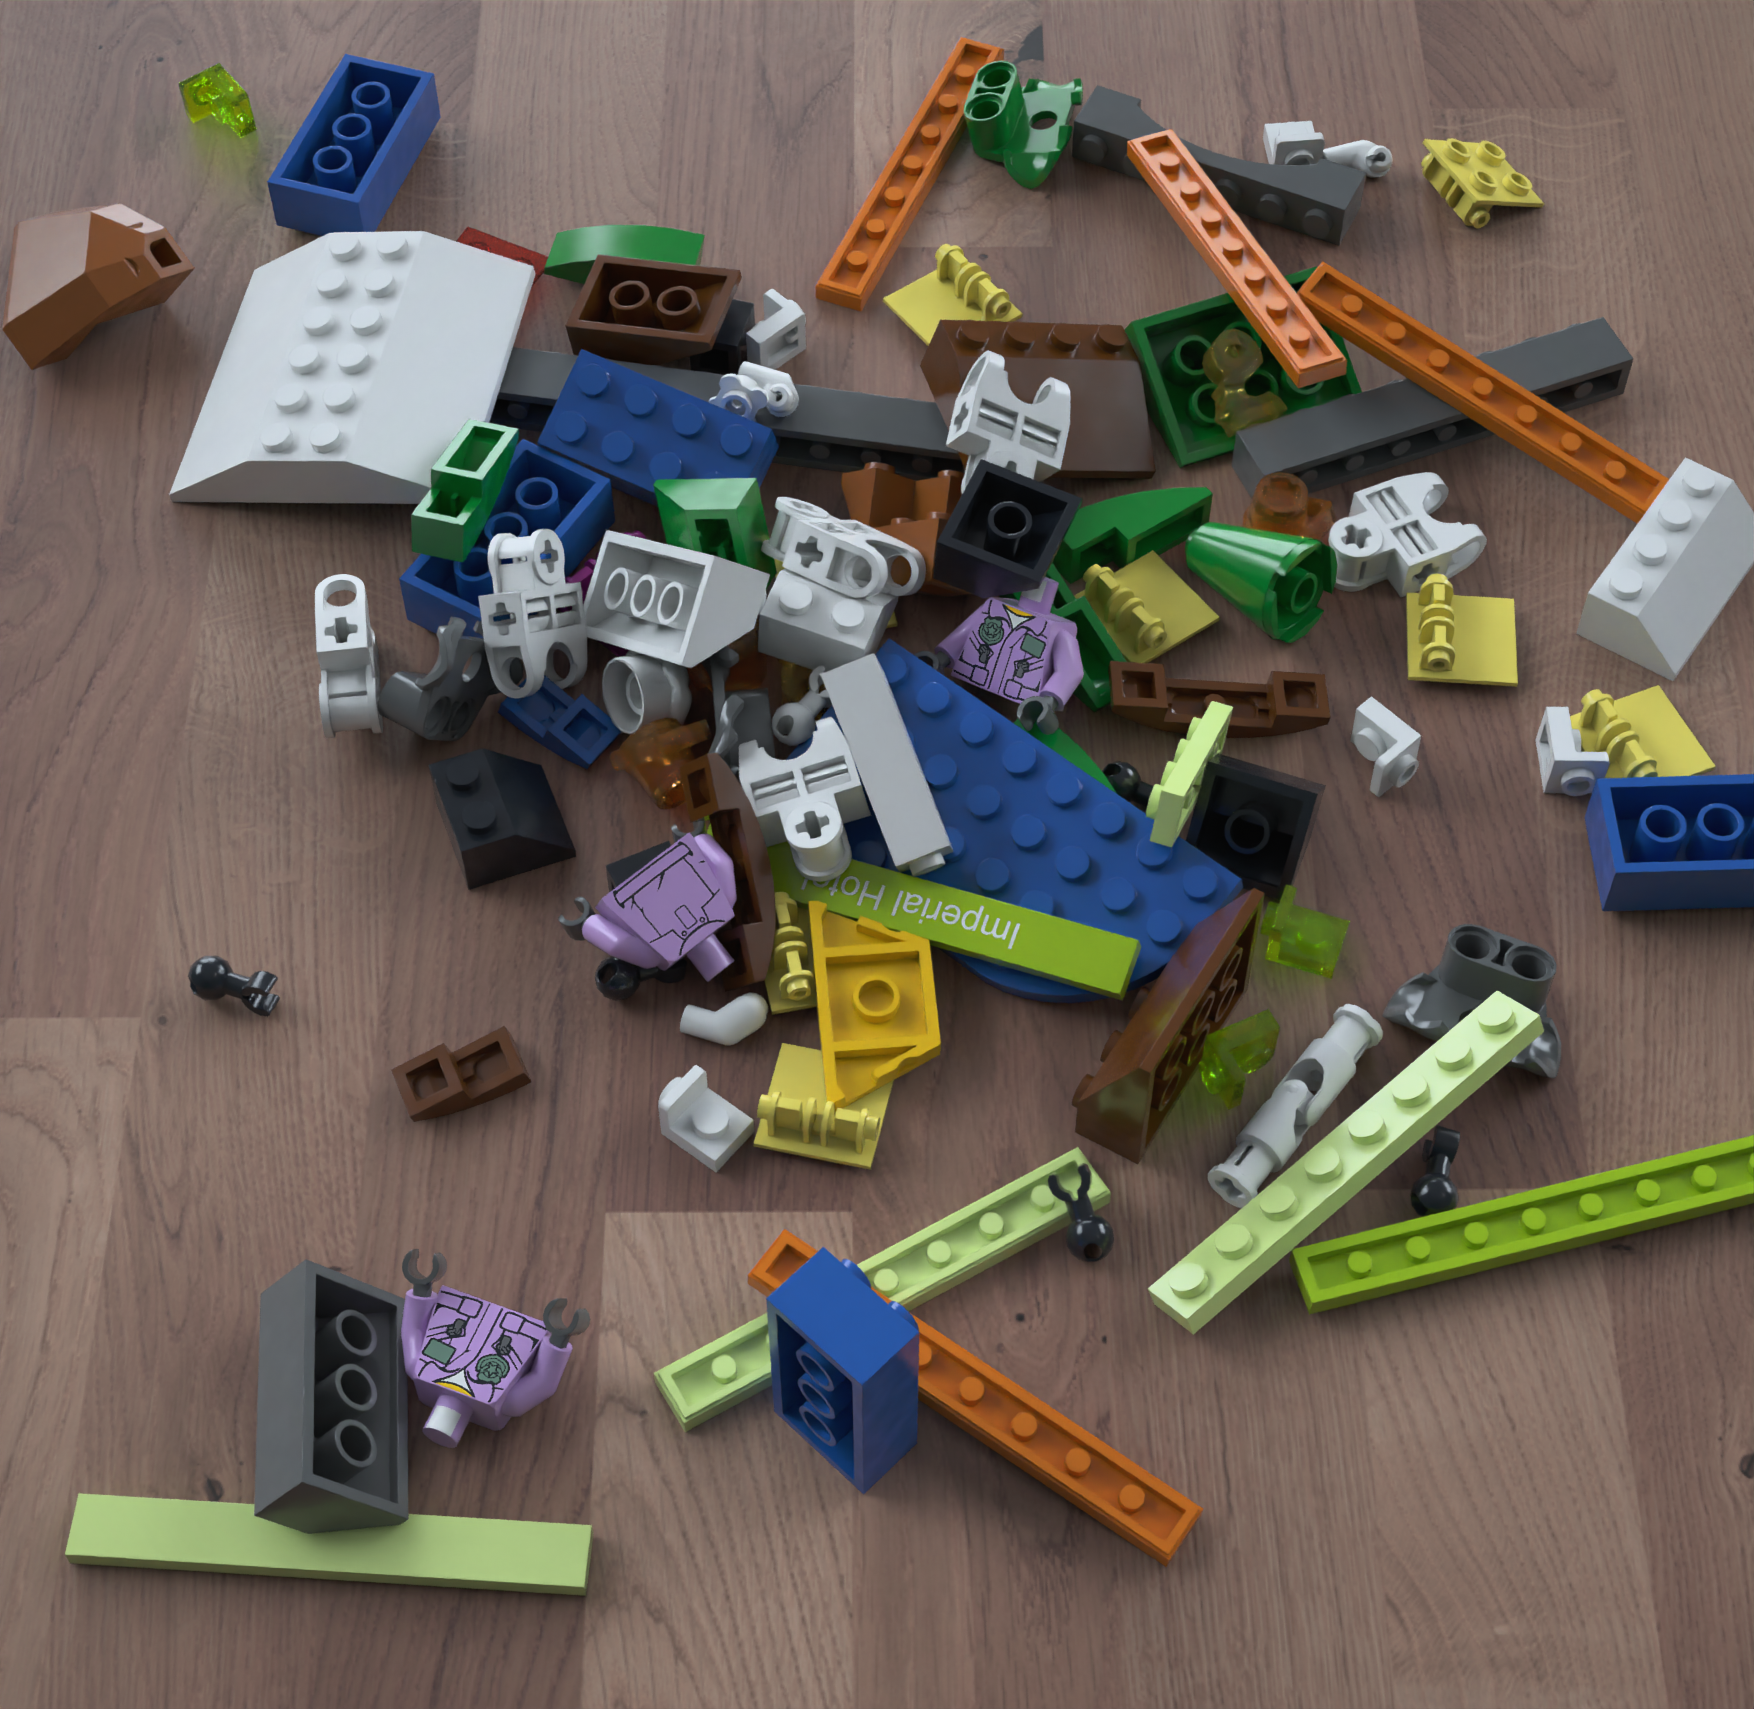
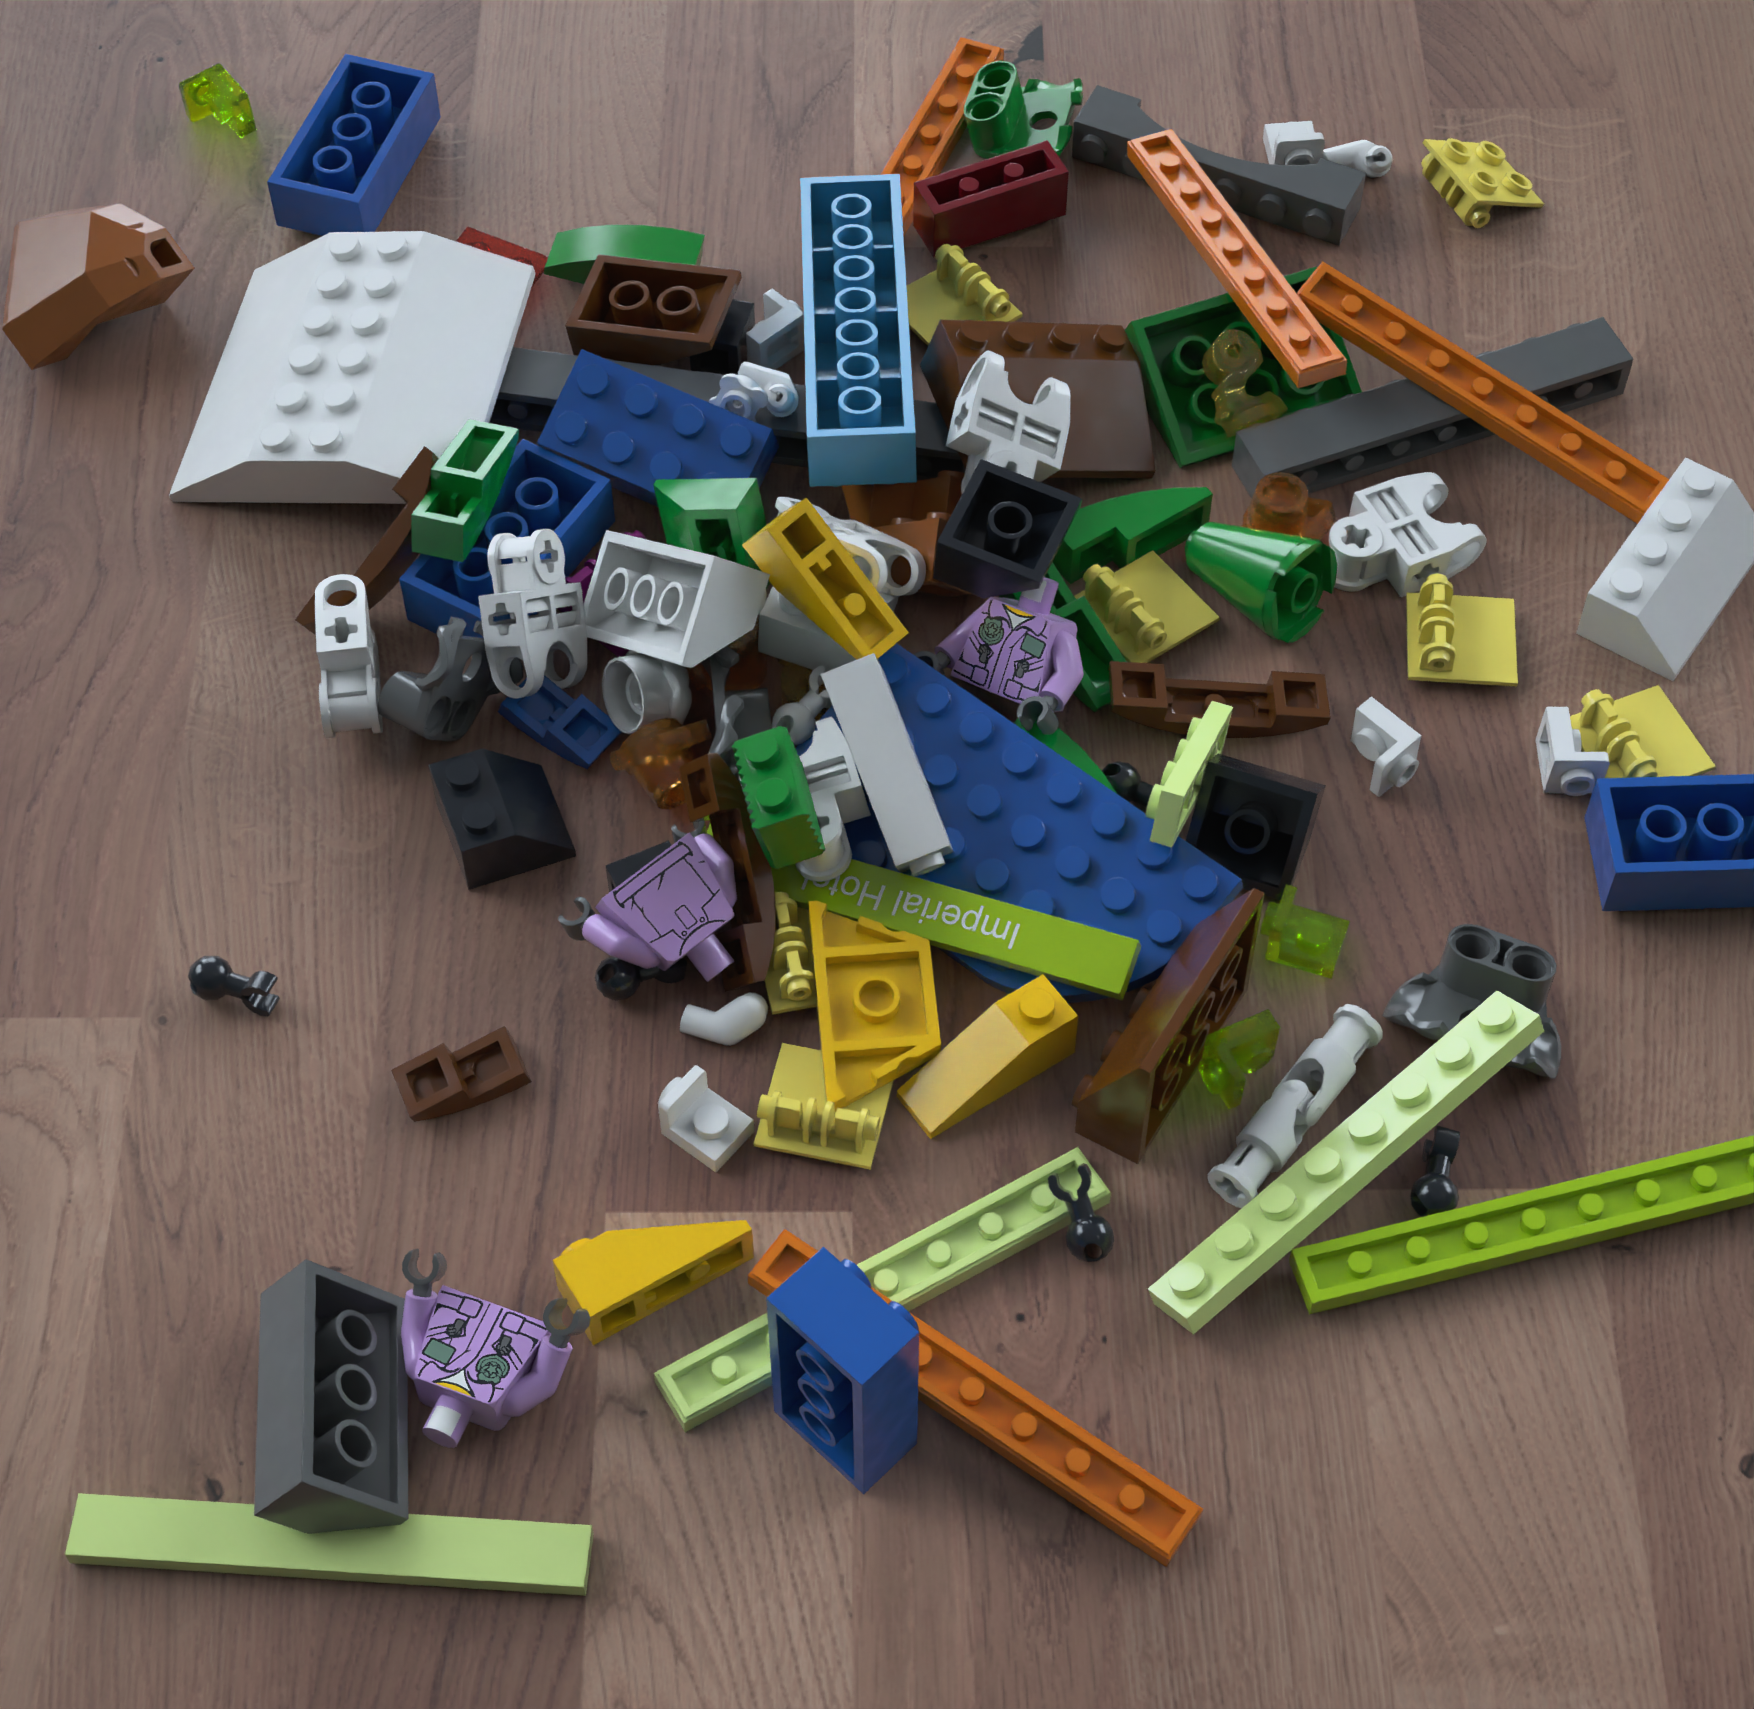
none -> reddish brown slope [295,446,439,635]
none -> yellow slope [552,1220,754,1345]
none -> green brick [732,726,826,869]
none -> yellow slope [742,497,909,660]
none -> dark azure brick [800,174,917,487]
none -> yellow slope [897,974,1078,1139]
none -> dark red brick [913,140,1069,258]

